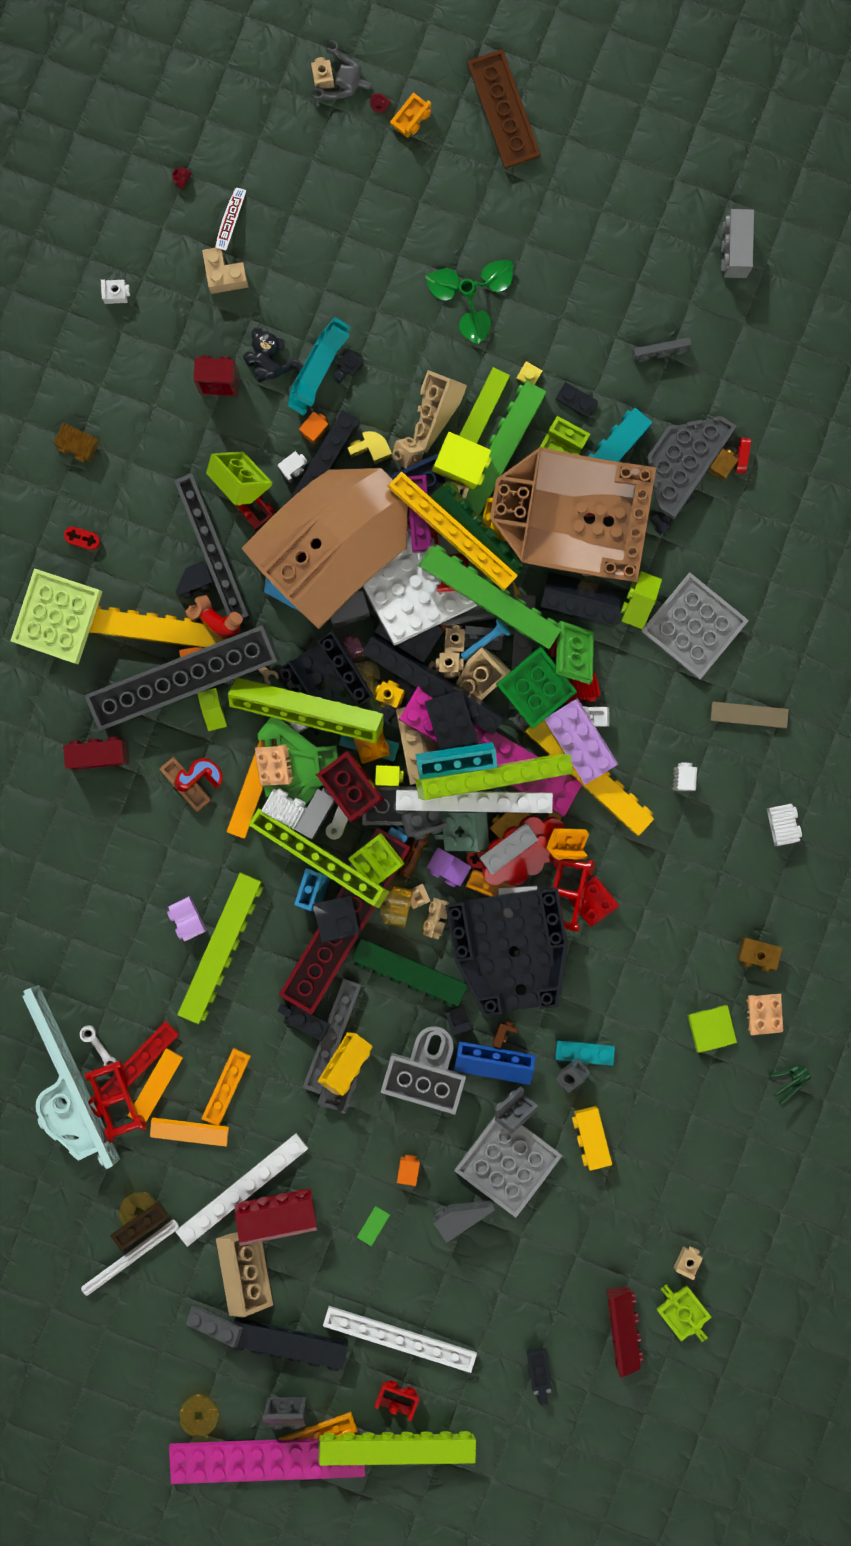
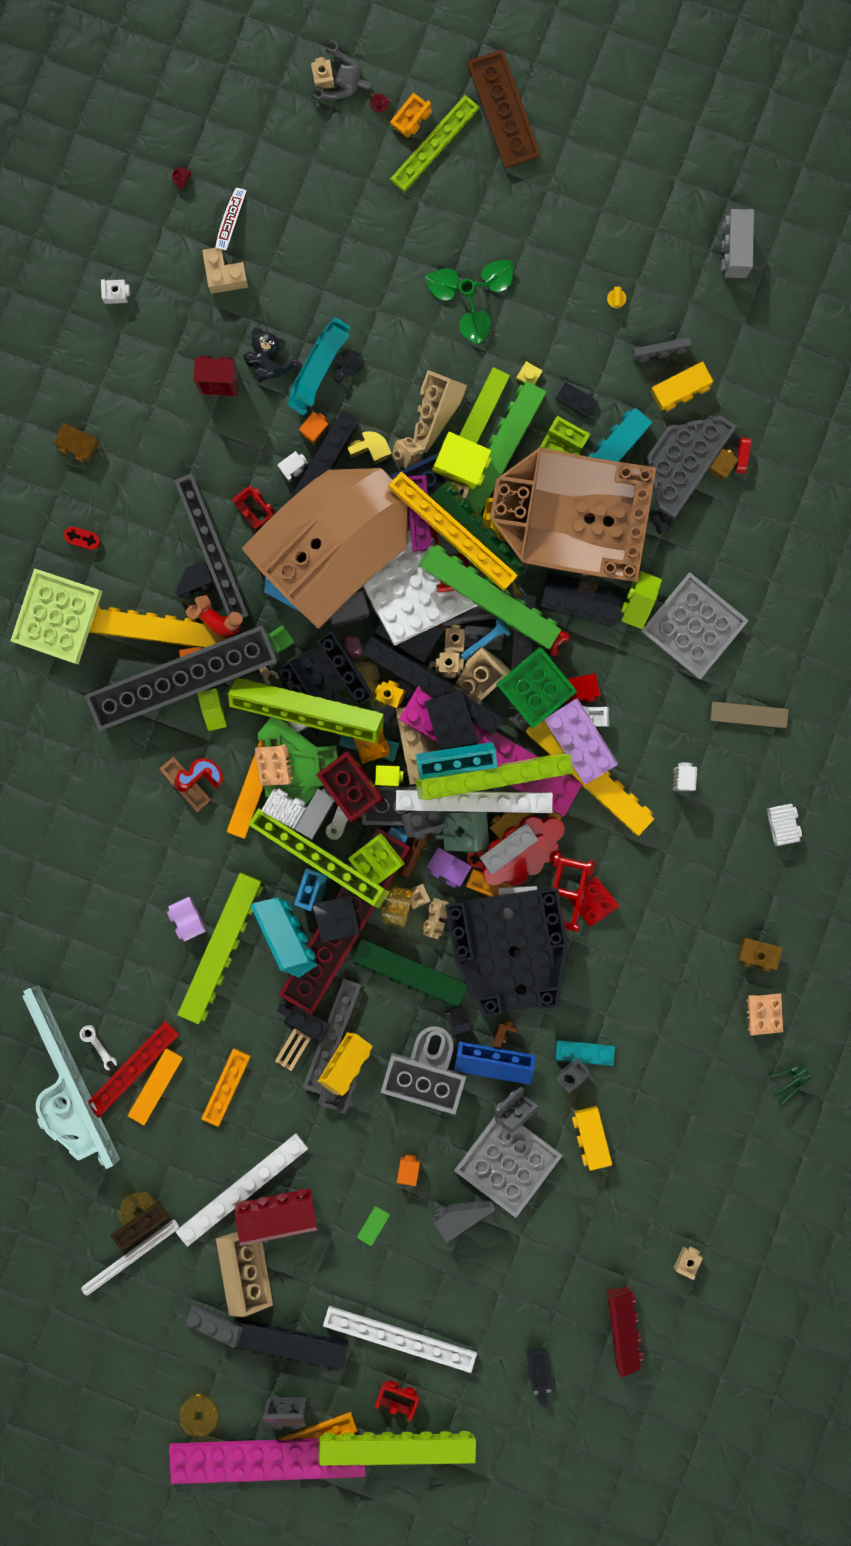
dark red brick [63,737,129,770] -> none
red piece [84,1060,147,1143] -> none
light orange tile [150,1118,229,1147] -> none
lime slope [206,452,273,505] -> none
light orange bracket [546,828,589,860] -> none
bright green tile [556,621,594,684] -> none
lime plate [657,1284,712,1342] -> none
lime slope [688,1005,737,1053] -> none
none -> teal slope [250,897,317,978]
none -> bright green panel [270,625,294,654]
none -> tan tile [275,1028,311,1071]
none -> lime tile [390,95,479,193]
none -> yellow plate [607,287,626,309]
none -> yellow brick [650,361,713,412]

